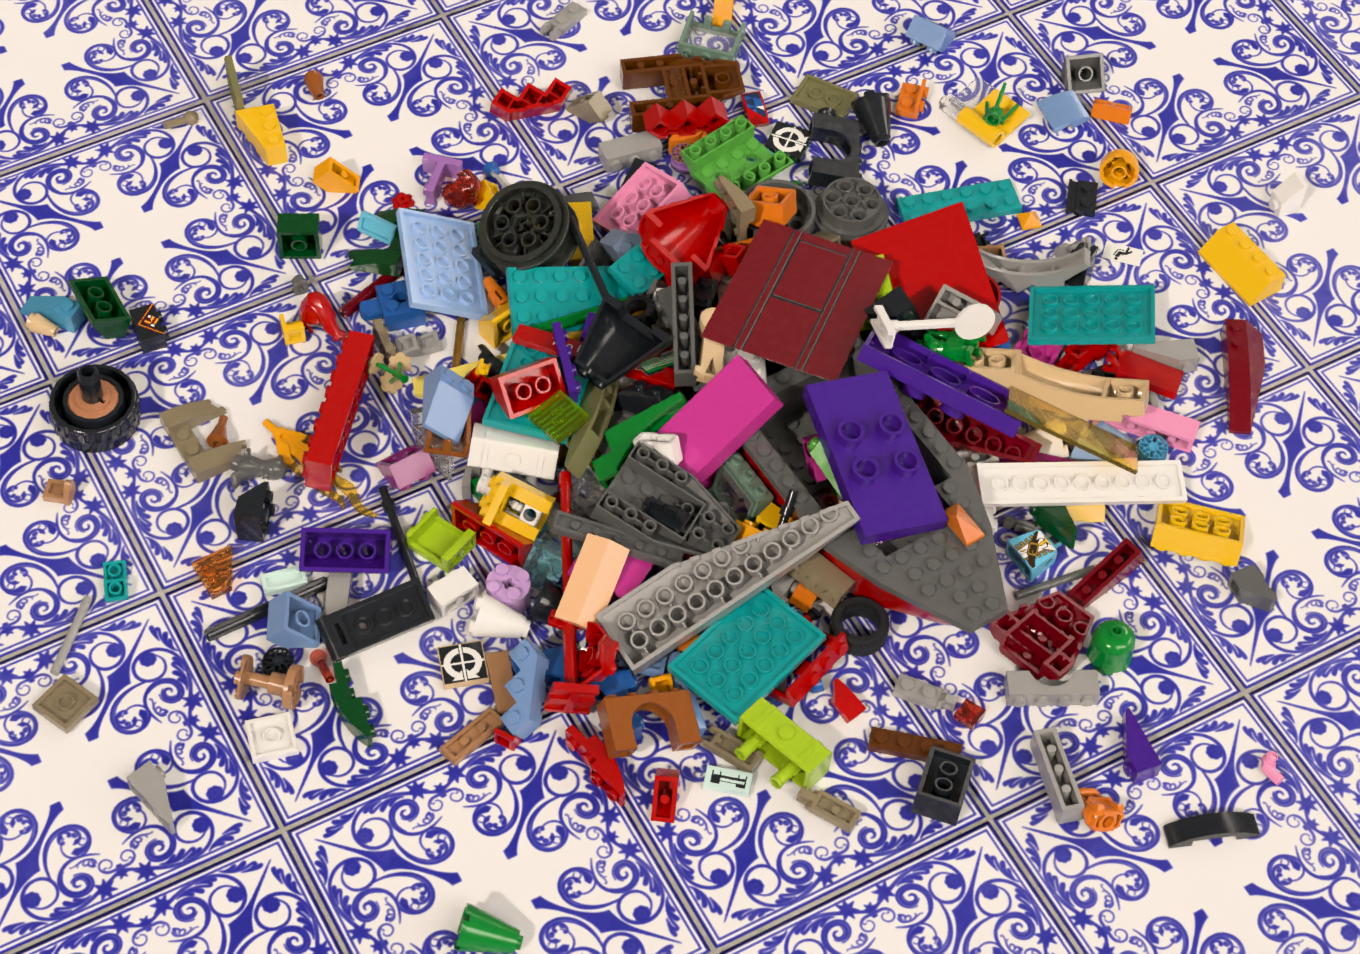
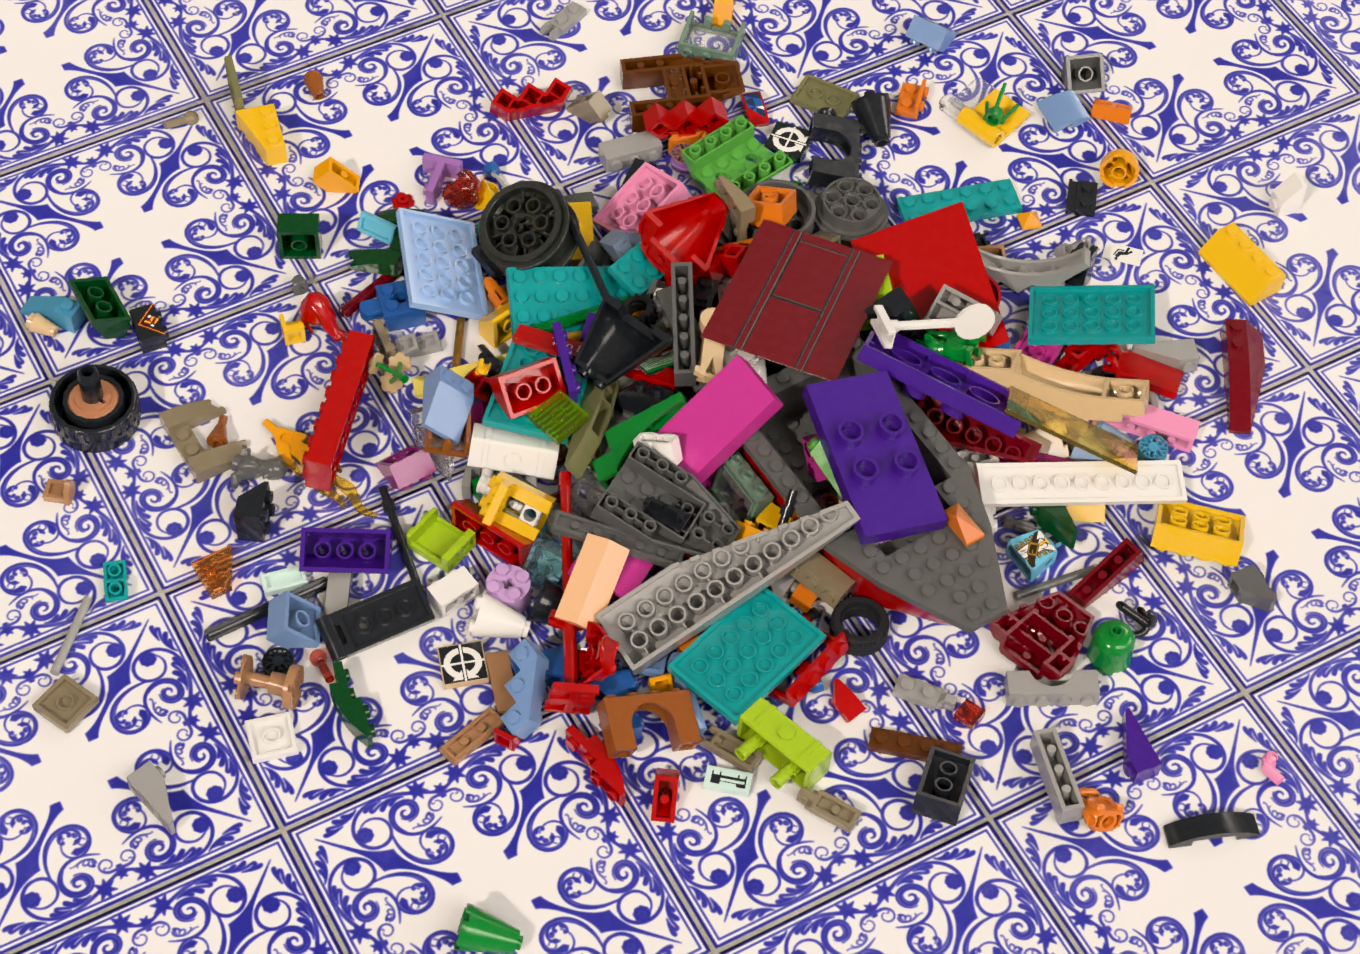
none -> black piece [1116,601,1157,638]

